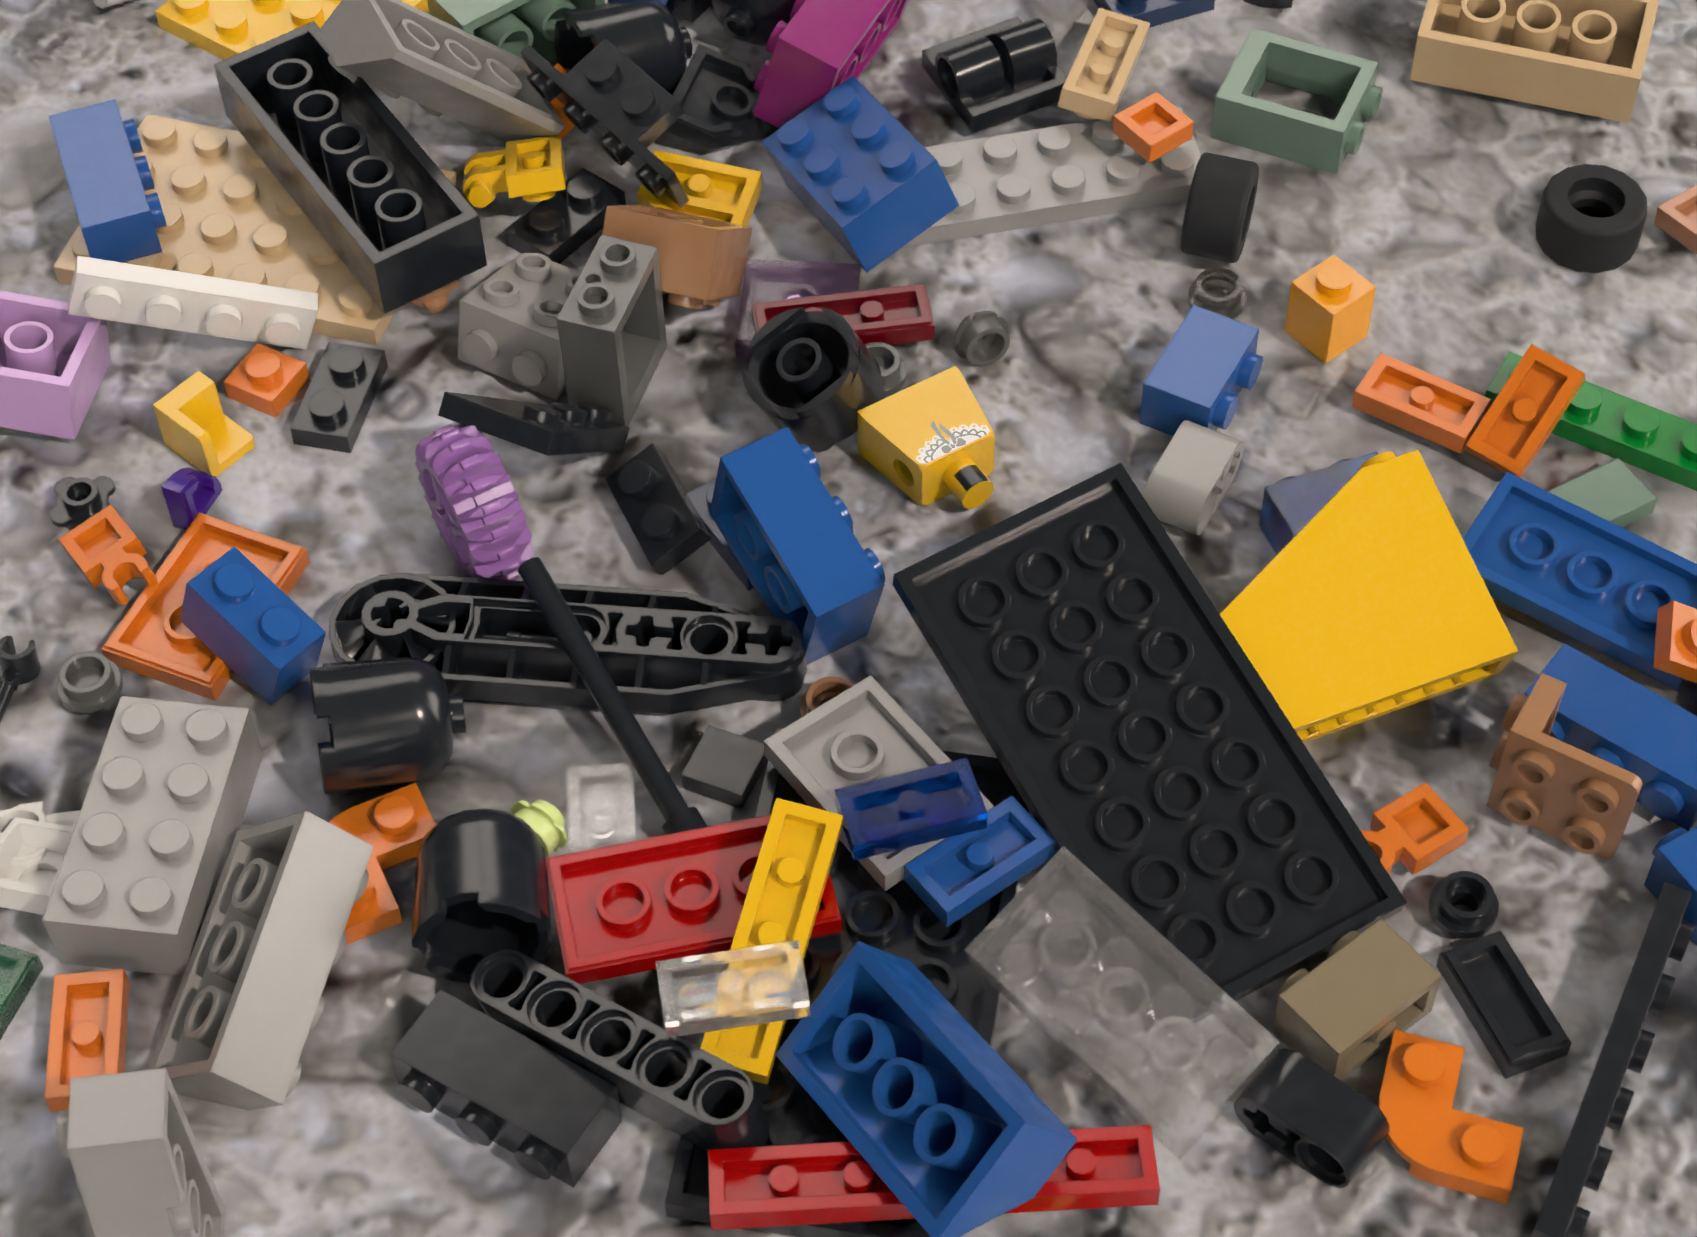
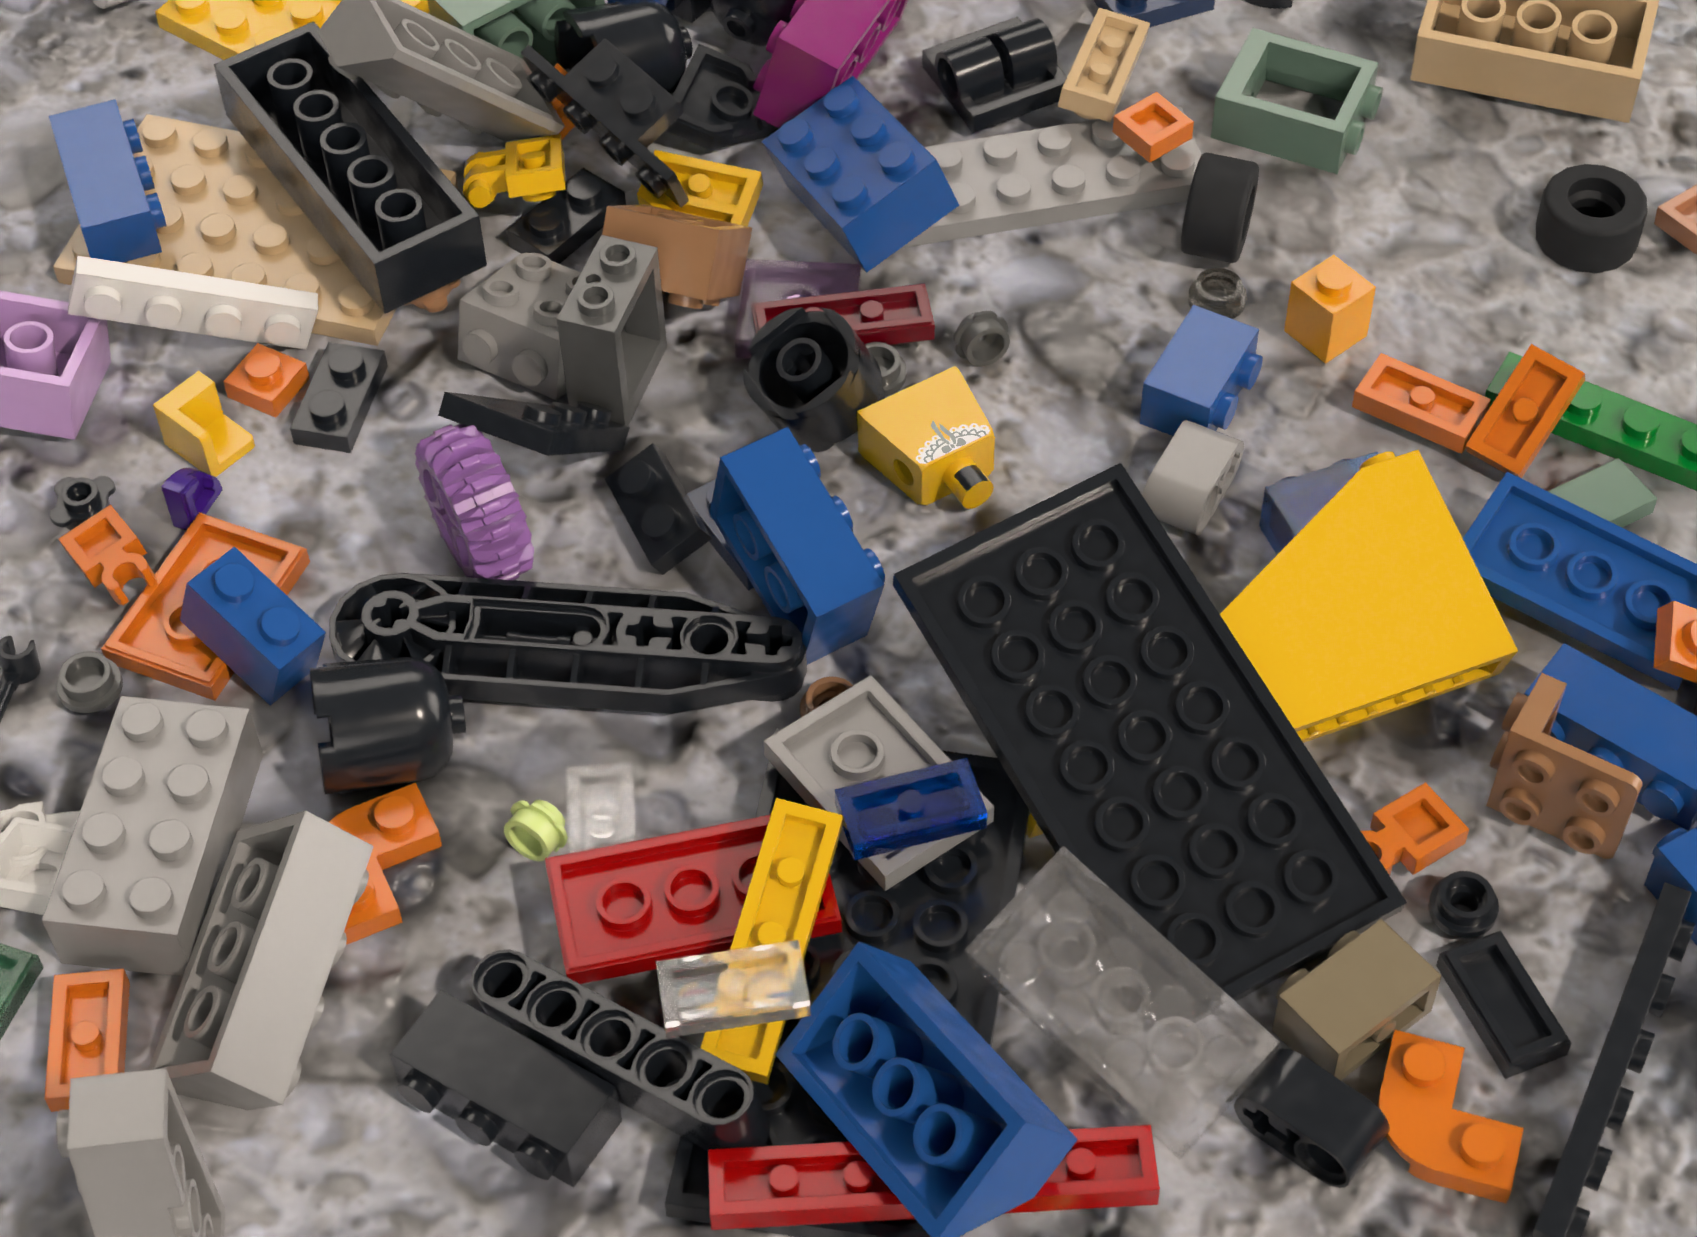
black cylinder [411,808,552,983] -> none
black bar [518,557,708,835] -> none
black tile [681,725,768,808] -> none
blue plate [904,796,1055,927] -> none

